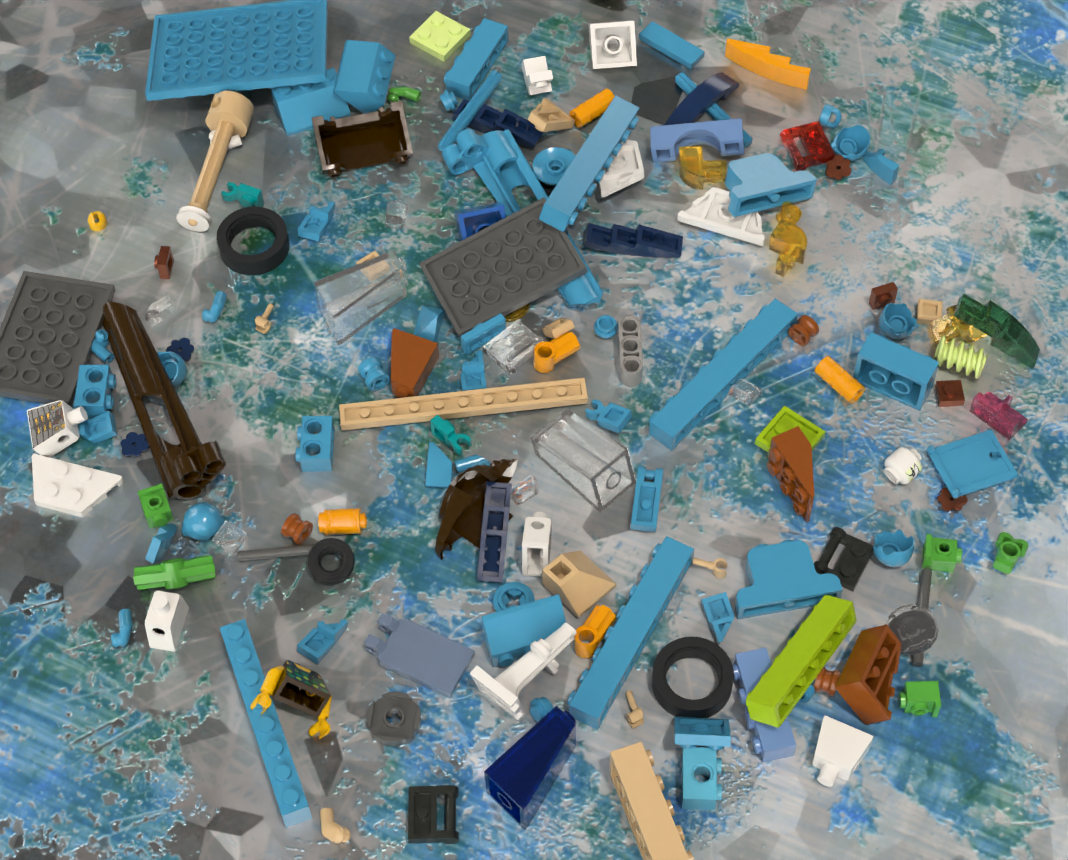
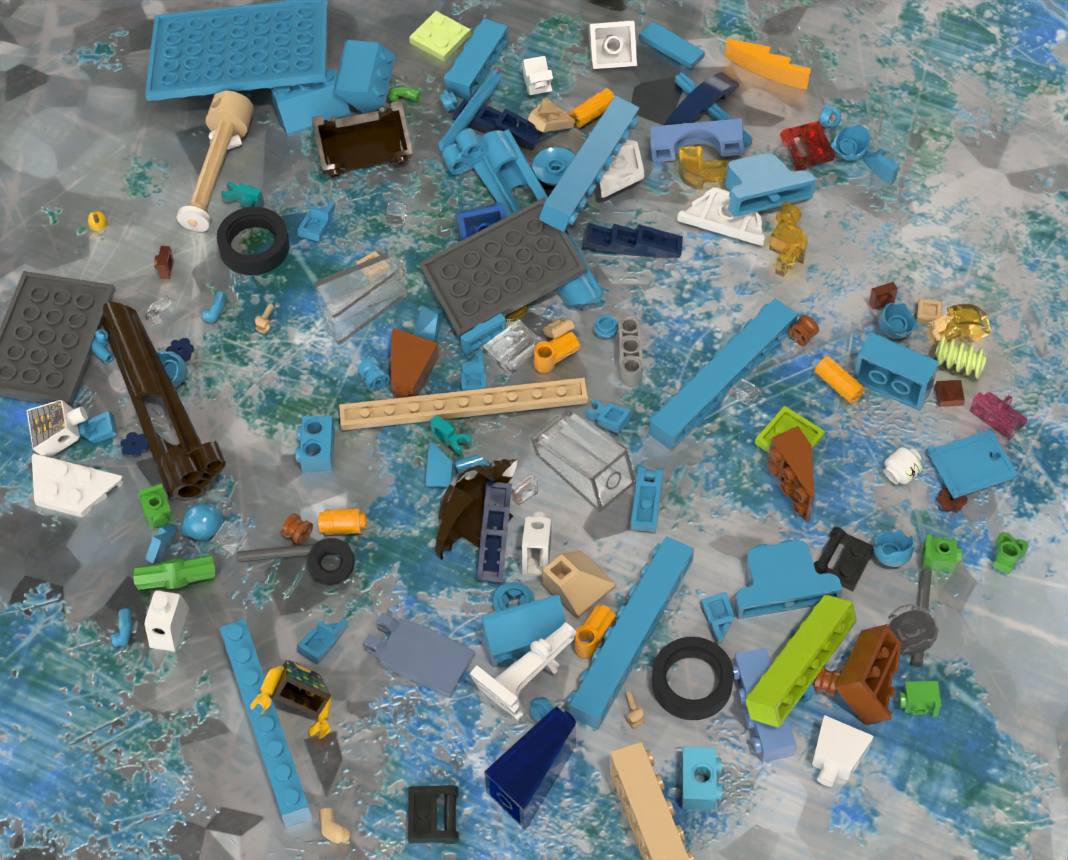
dark azure brick [74,365,117,419] -> none
dark grey plate [367,692,422,746] -> none
dark azure plate [674,717,731,750] -> none
tan hand [692,557,727,579] -> none
copper plant [826,155,851,180] -> none
clear green slope [953,294,1040,369] -> none

